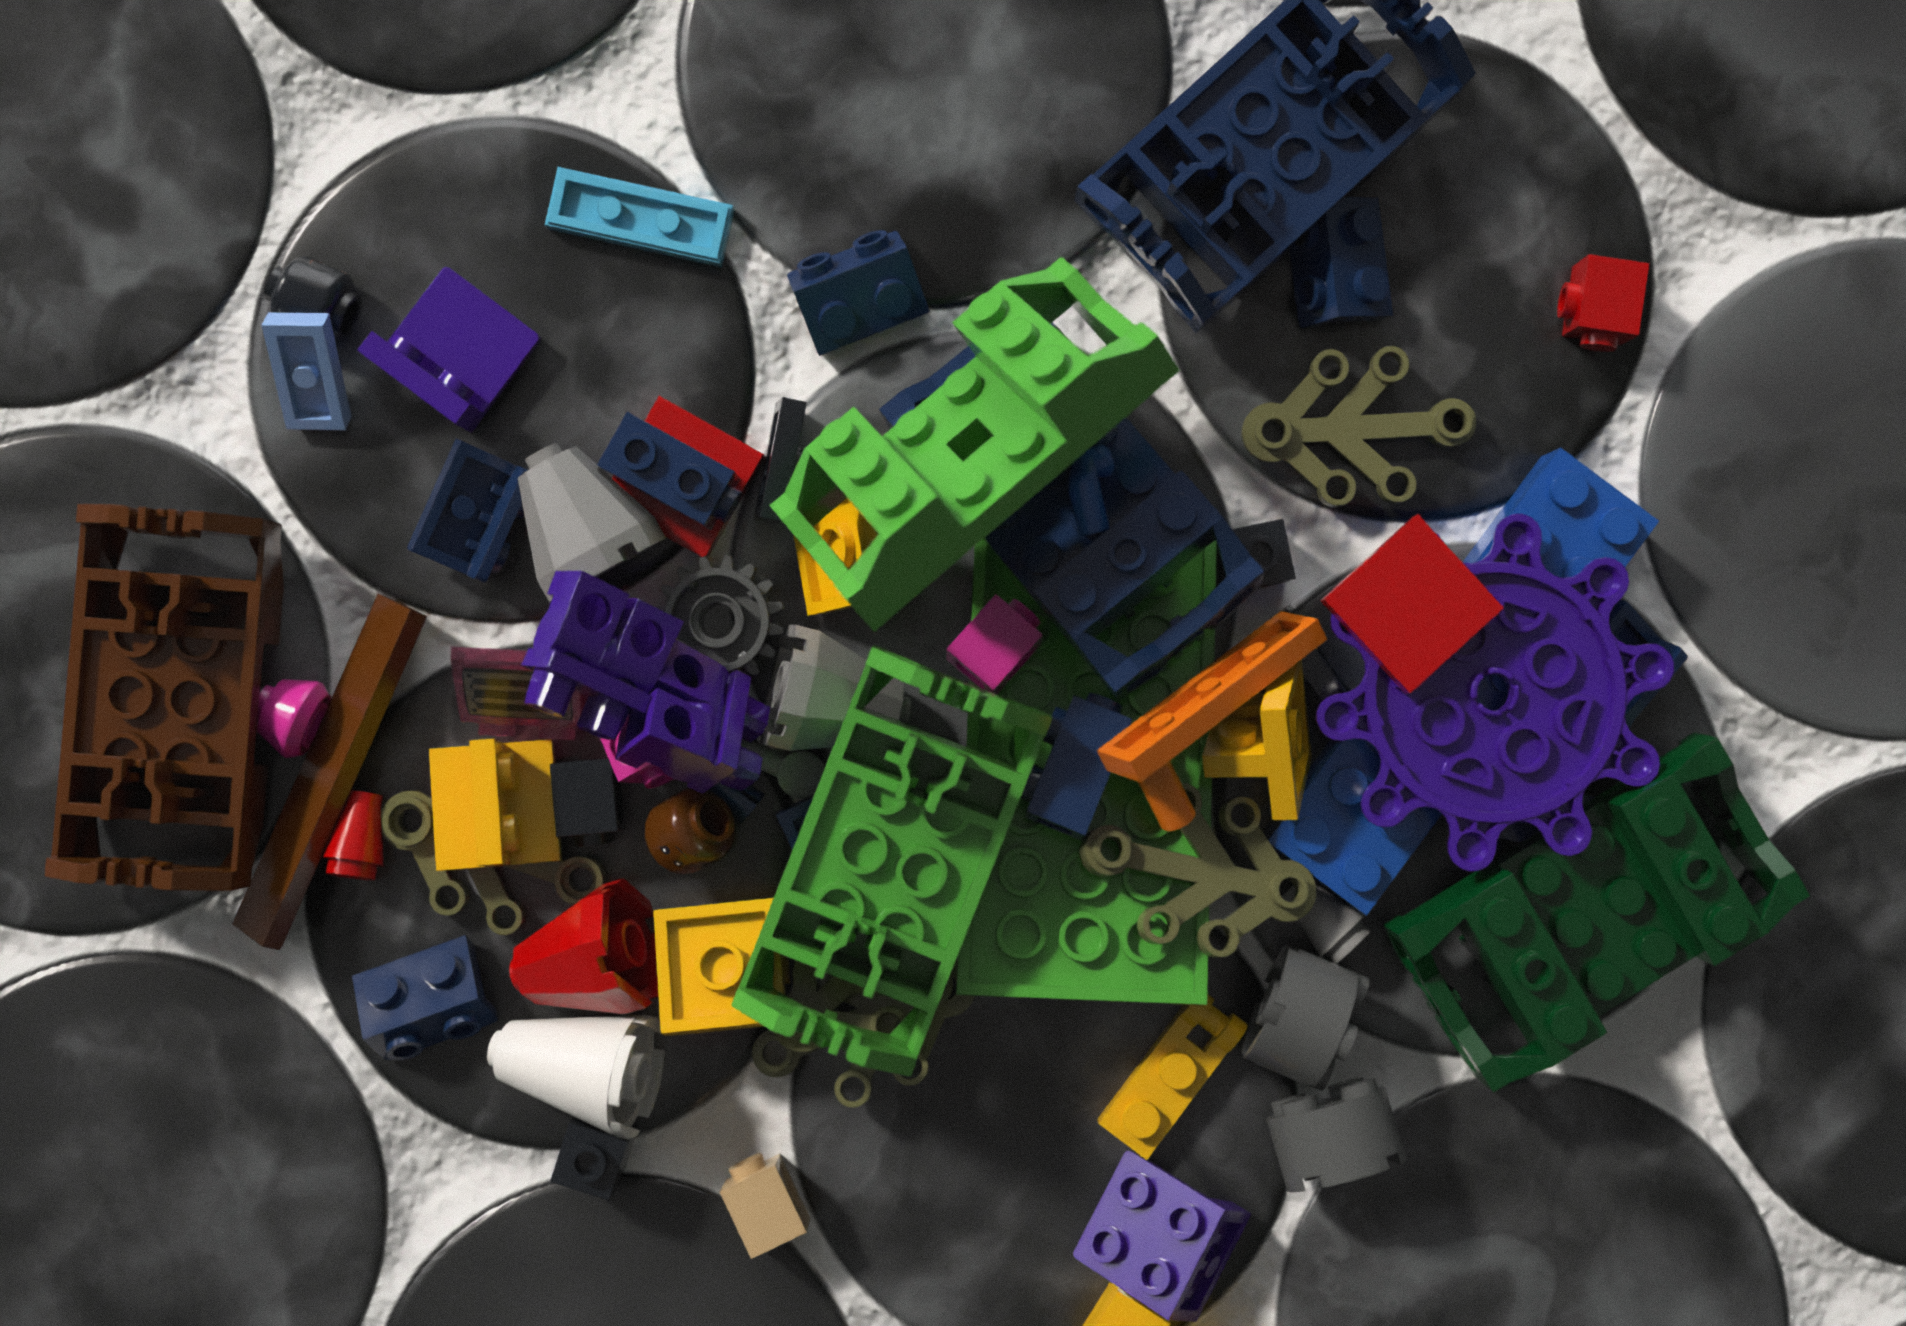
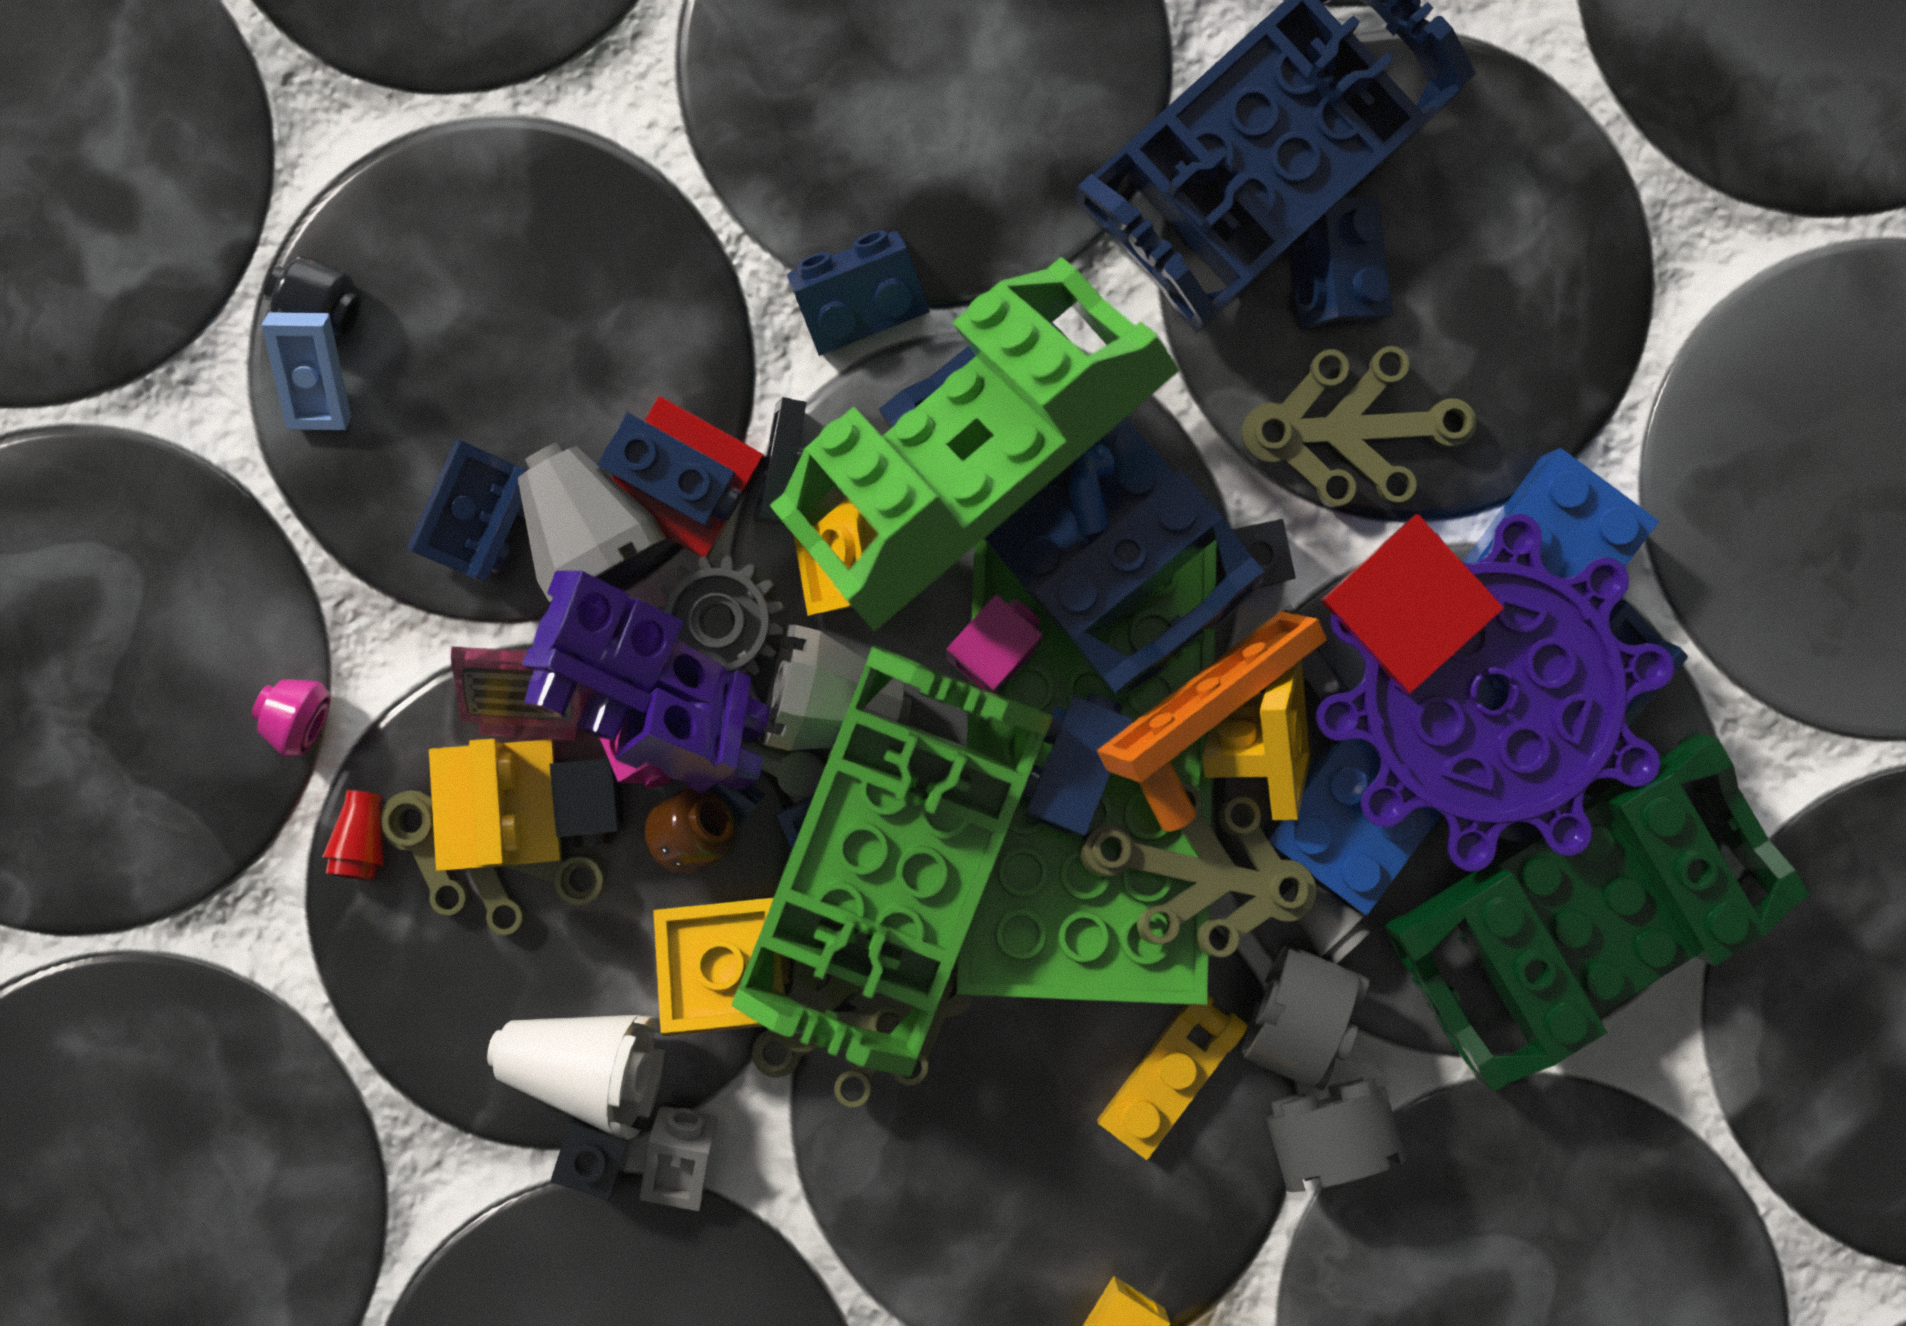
reddish brown piece [45,504,284,891] -> none
reddish brown tile [232,594,427,950] -> none
dark blue bracket [352,935,498,1060] -> none
dark purple bracket [357,267,541,433] -> none
red cone [509,878,659,1014] -> none
medium azure tile [545,167,735,267] -> none
tan brick [720,1153,811,1259] -> none
dark purple bracket [1073,1151,1251,1322] -> none
red brick [1557,254,1649,352] -> none
none -> light grey bracket [639,1106,718,1211]

